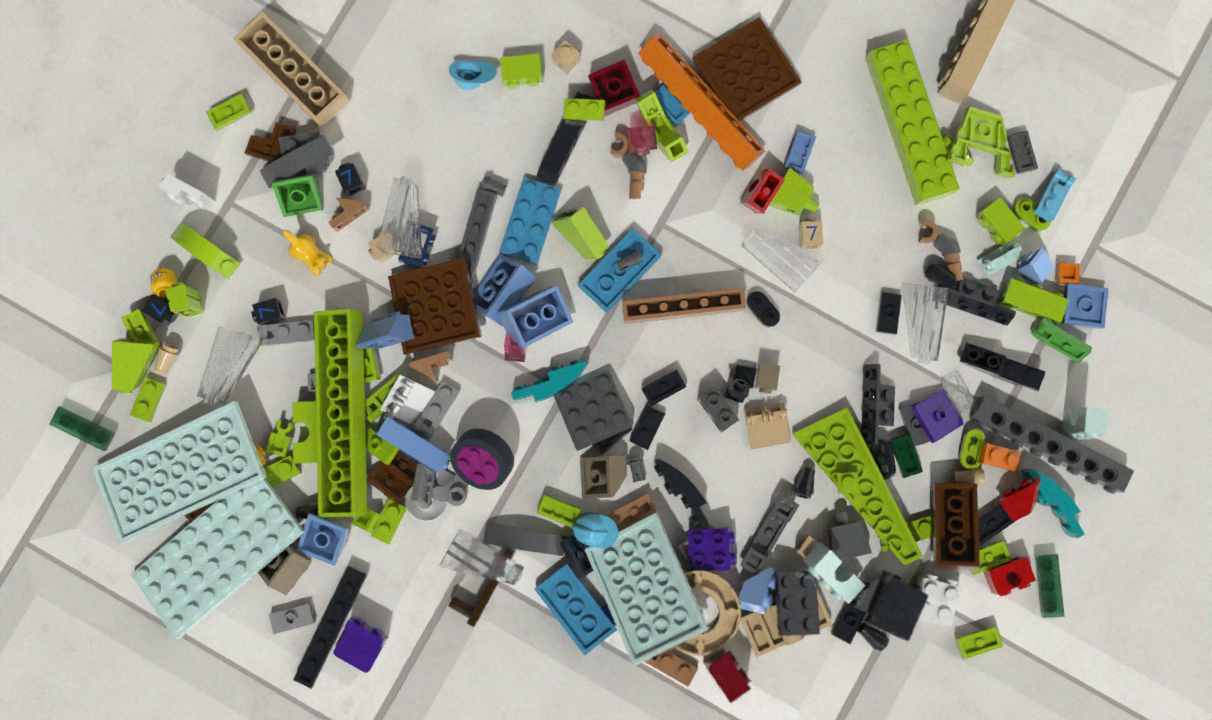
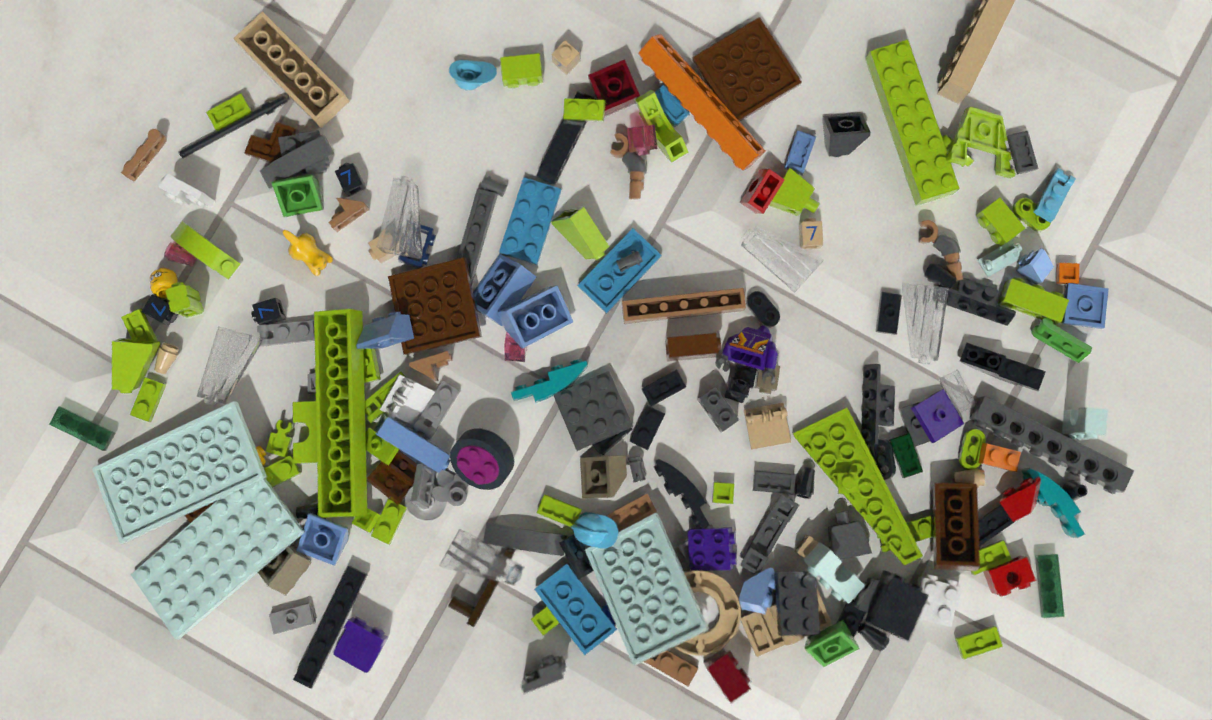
none -> medium nougat plate [121,129,167,182]
none -> clear pink cone [164,242,197,267]
none -> black bar [179,95,287,158]
none -> dark grey plate [521,655,567,694]
none -> lime plate [531,606,559,636]
none -> reddish brown brick [665,333,721,362]
none -> lime plate [712,482,734,504]
none -> dark purple torso [715,326,778,385]
none -> dark grey plate [752,470,796,495]
none -> bright green slope [804,620,860,667]
none -> black slope [823,113,871,157]
none -> black cone [1062,480,1088,501]

